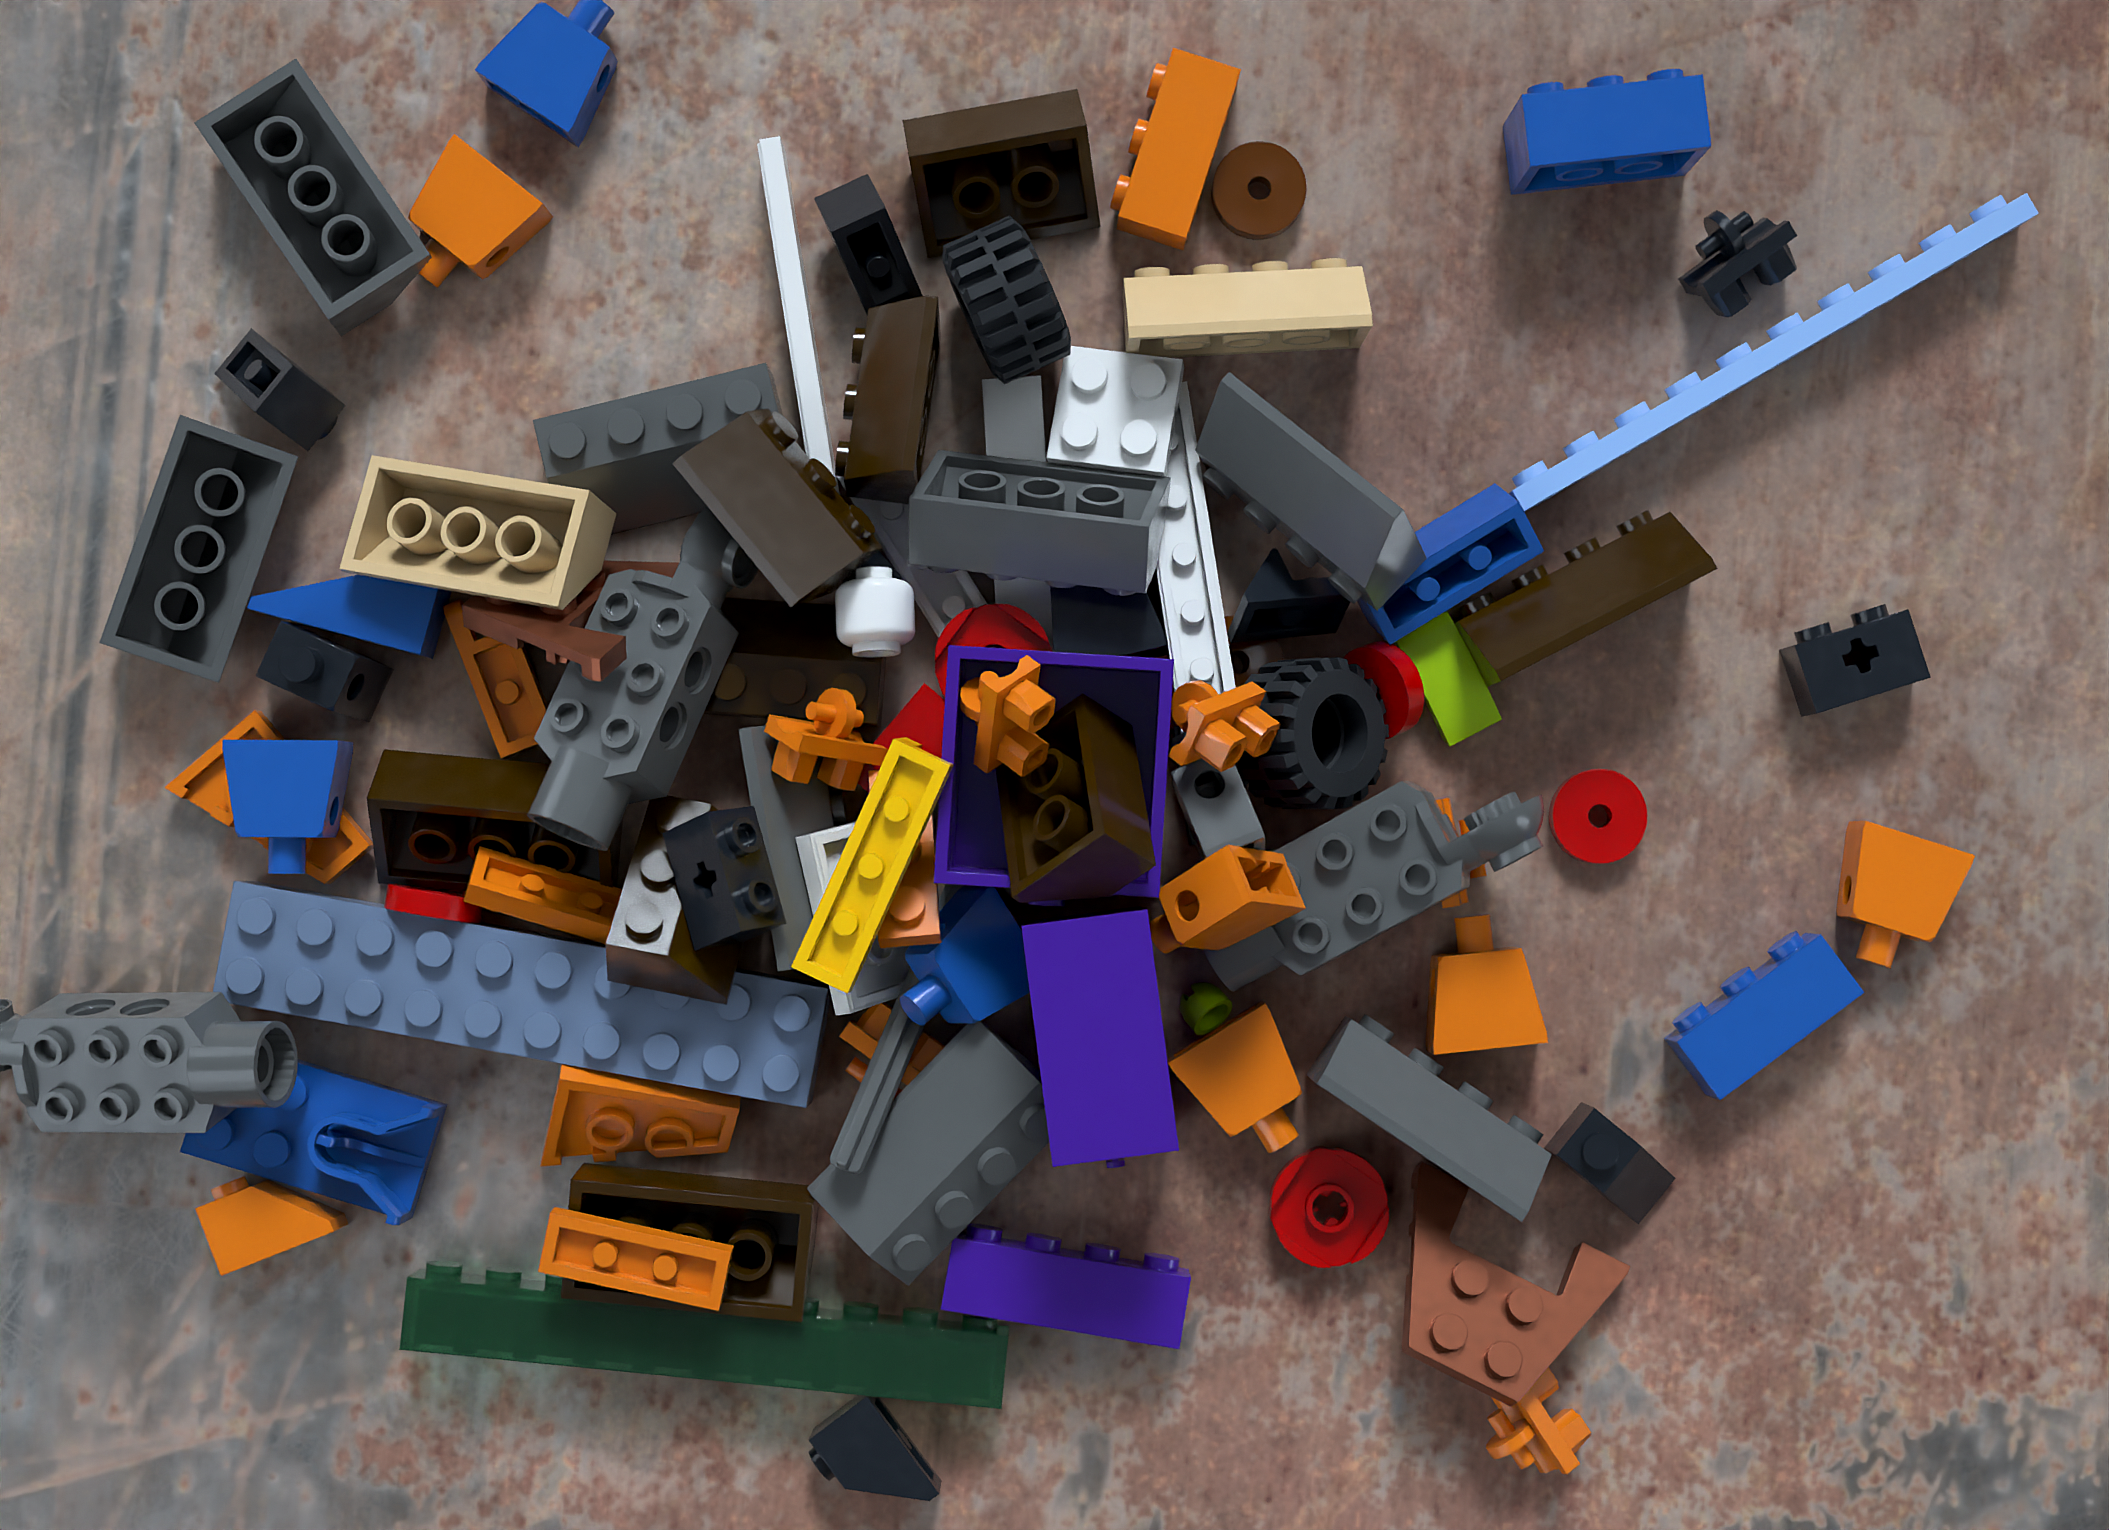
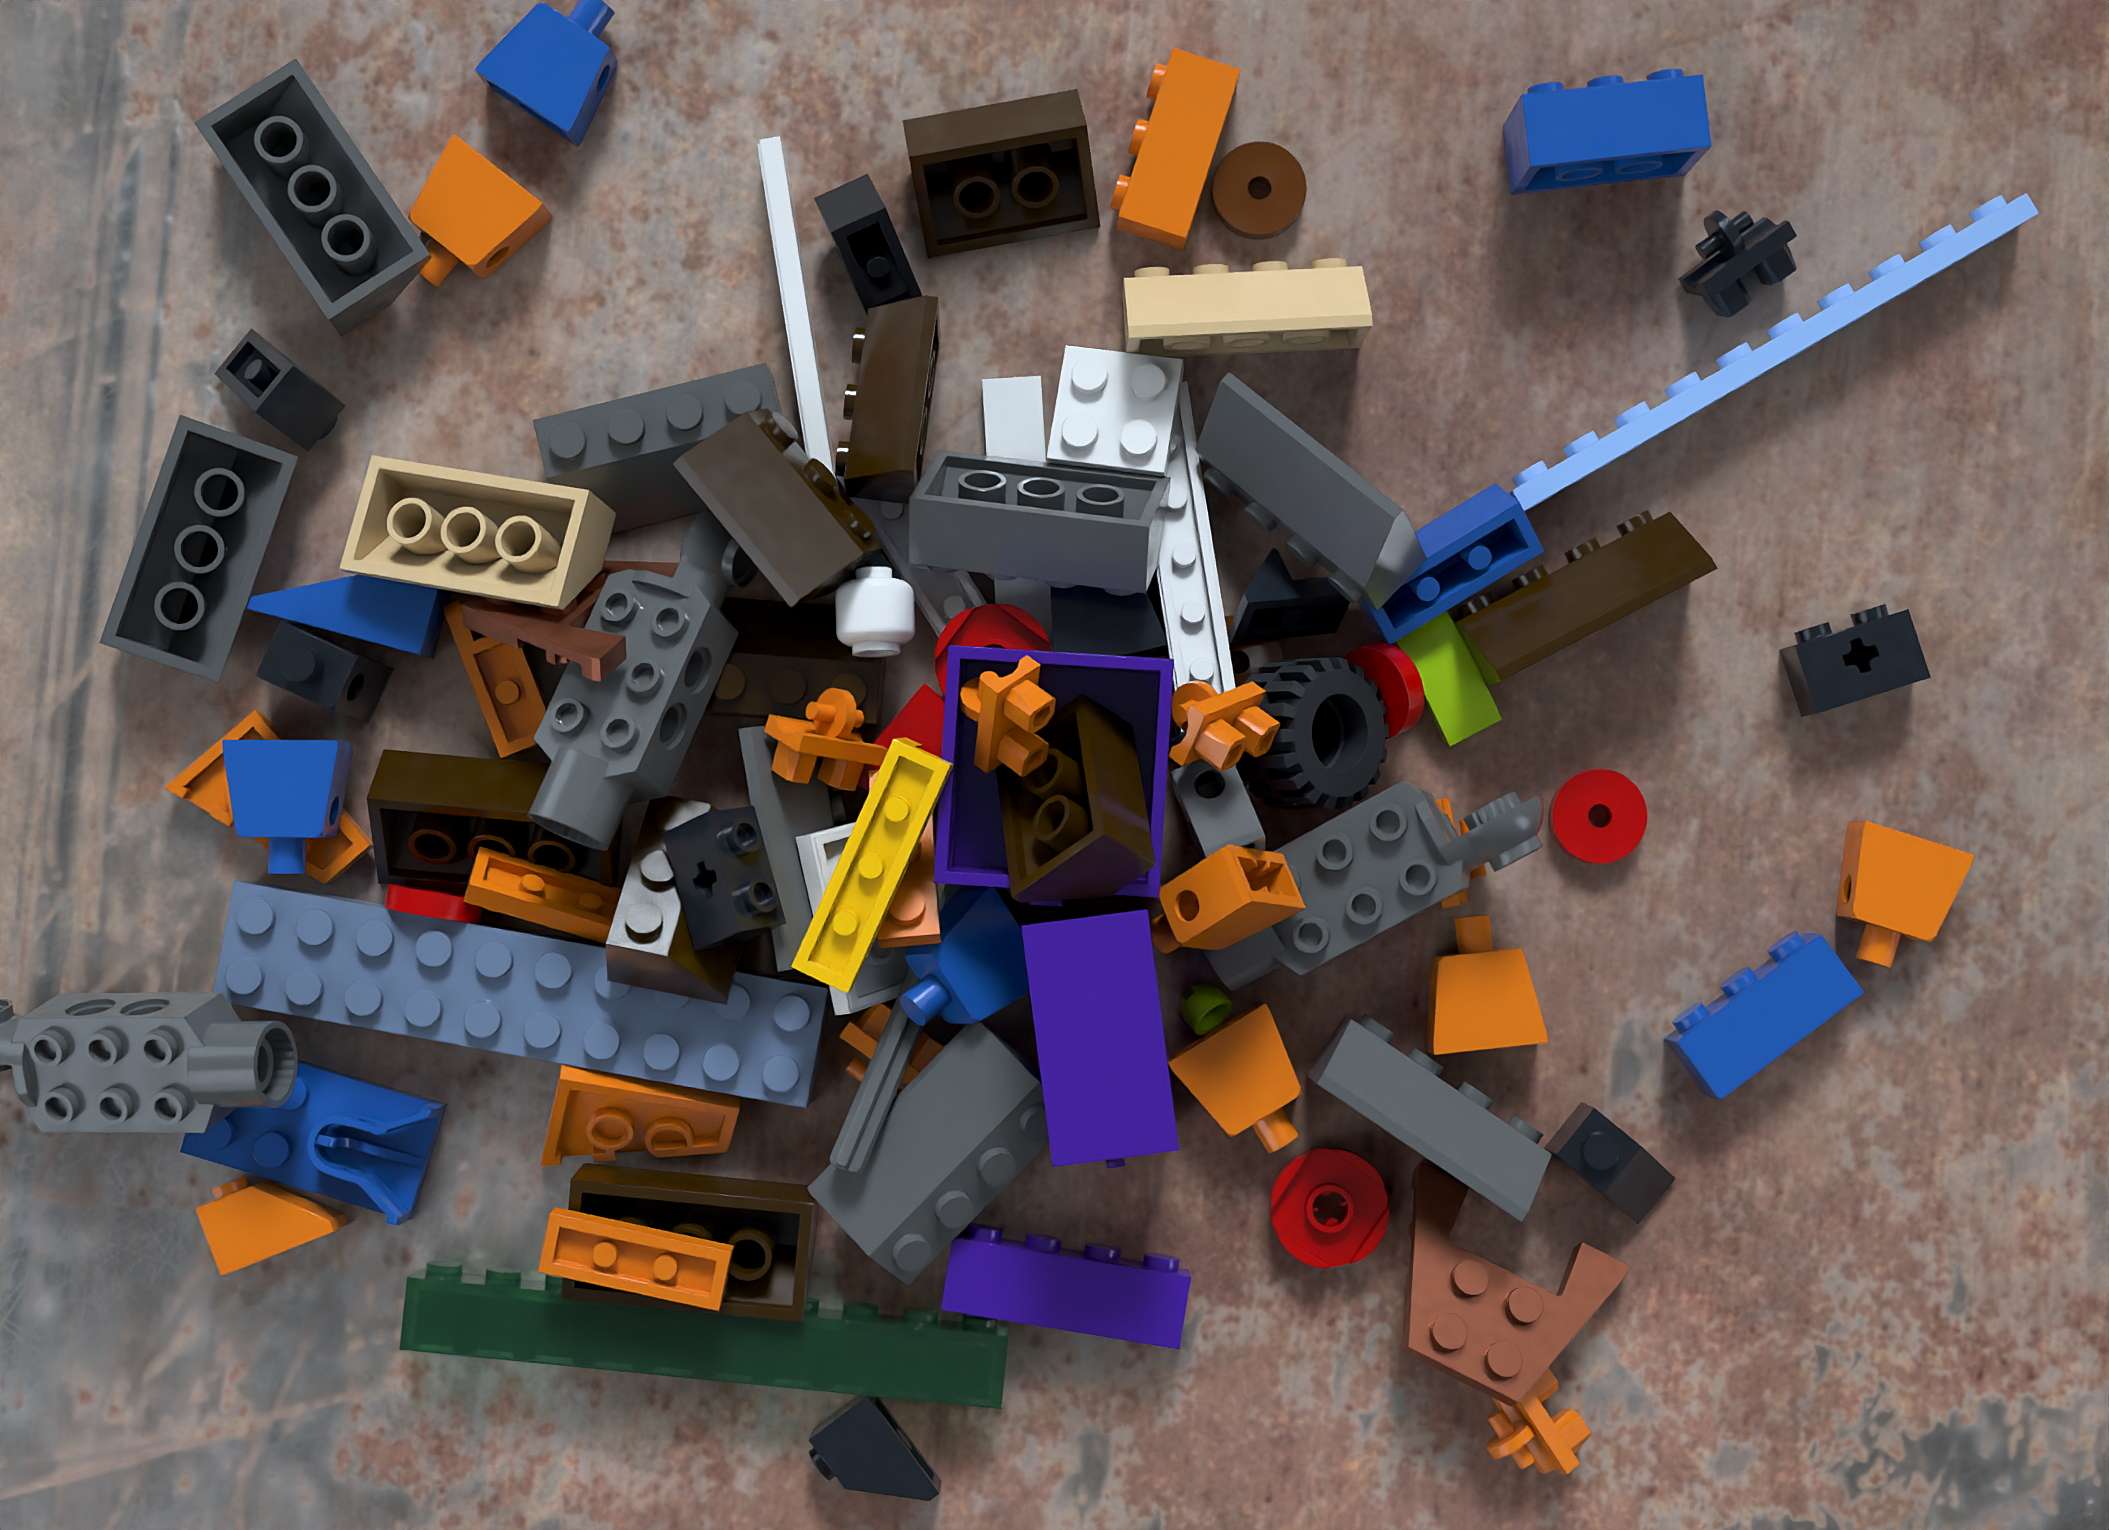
black tyre [943,216,1071,384] -> none

